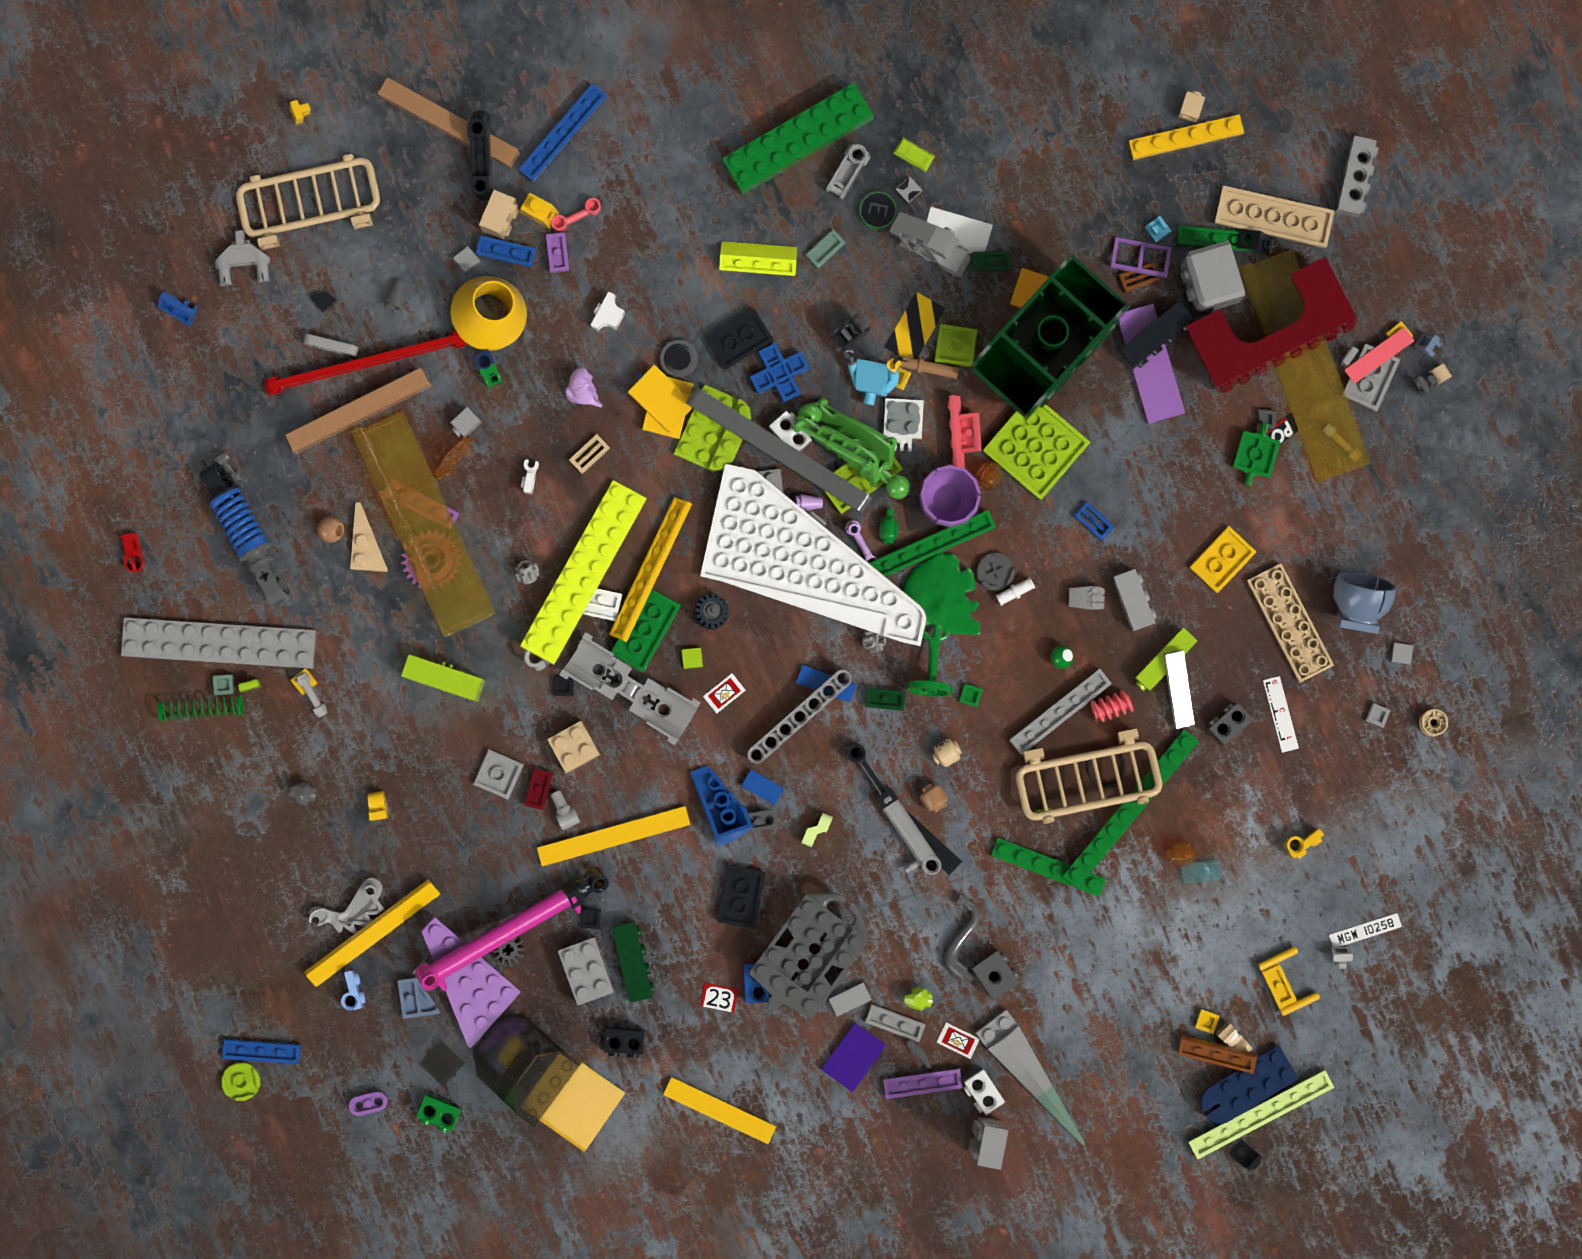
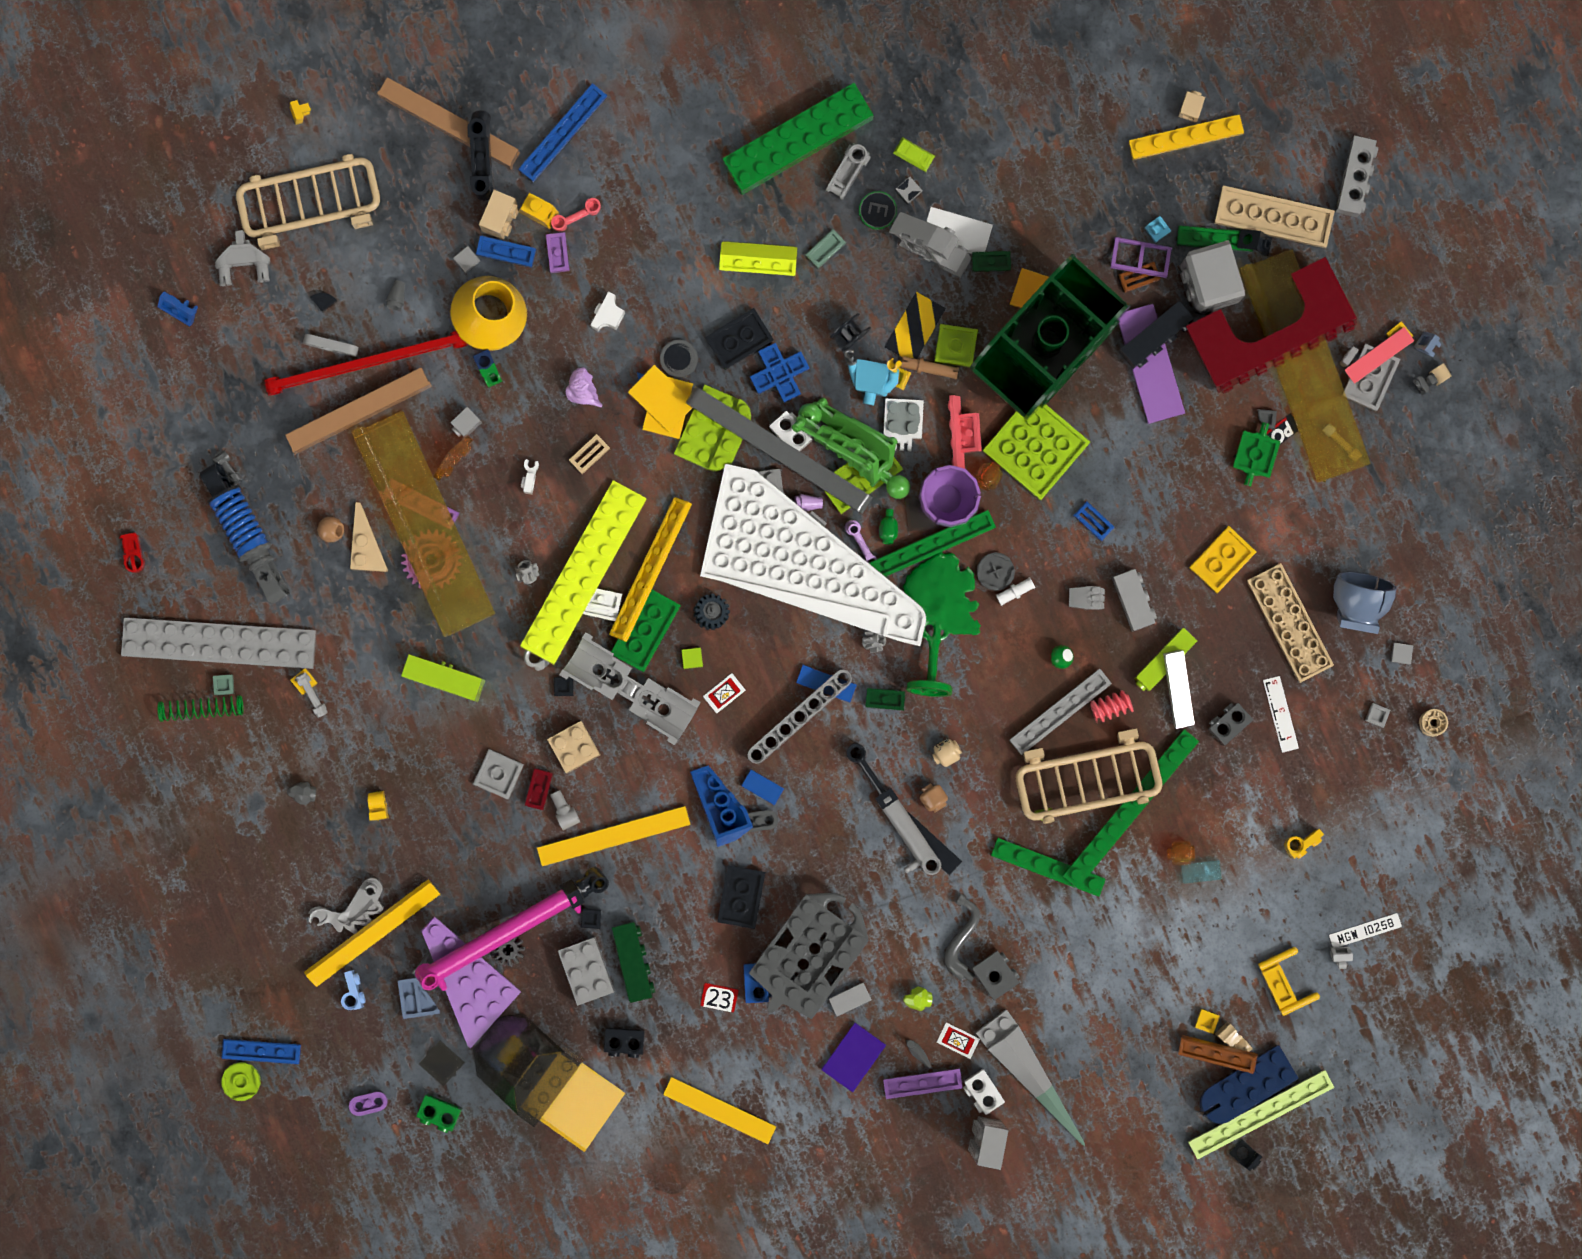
lime tile [238,679,261,692] -> none
yellowish green piece [802,813,833,847] -> none
light grey tile [865,1004,926,1042] -> none
green tile [959,684,983,708] -> none
black piece [1087,748,1126,786] -> none

